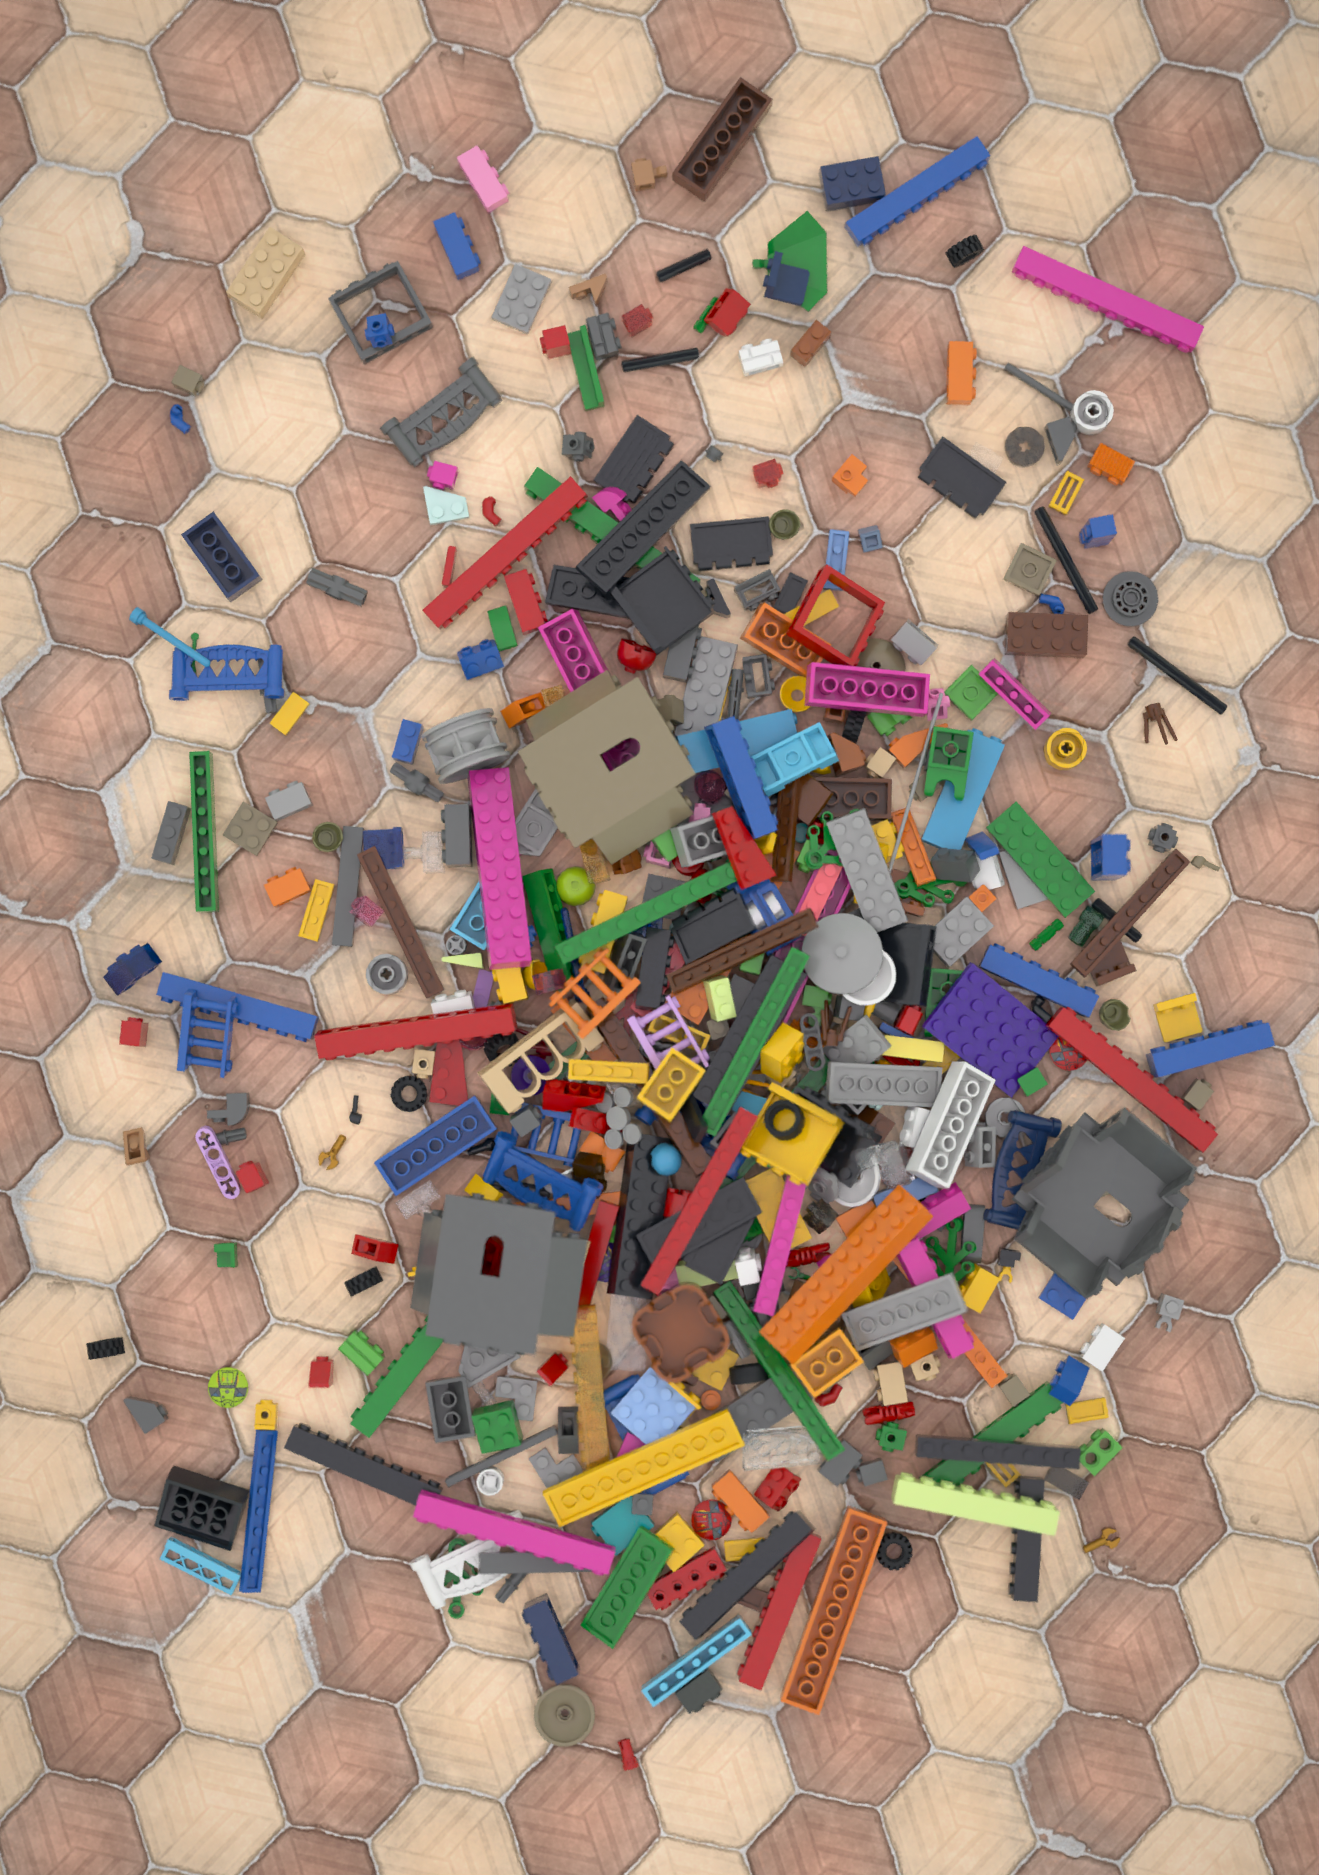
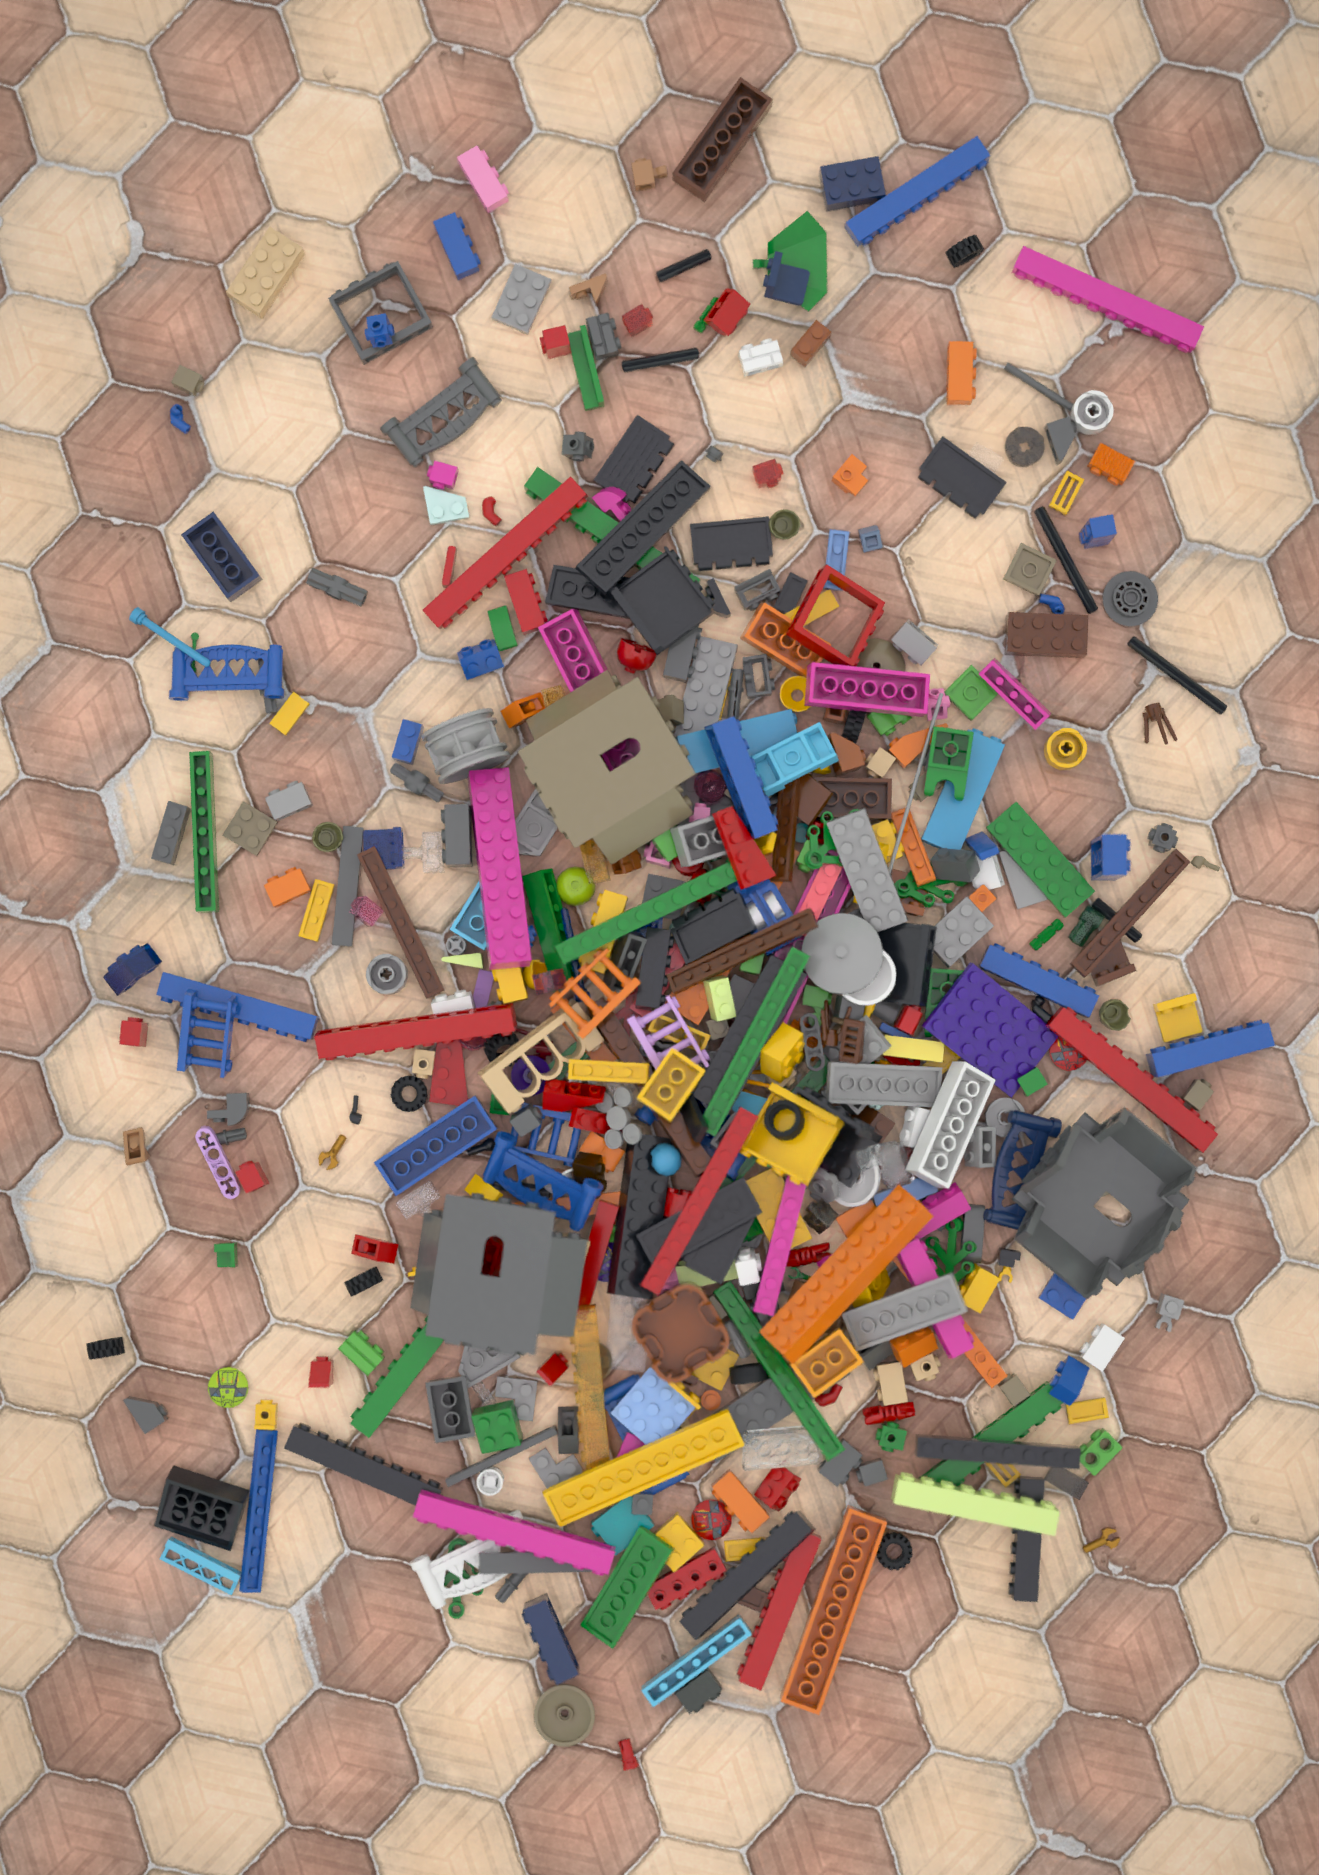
none -> reddish brown slope [839,1018,865,1064]

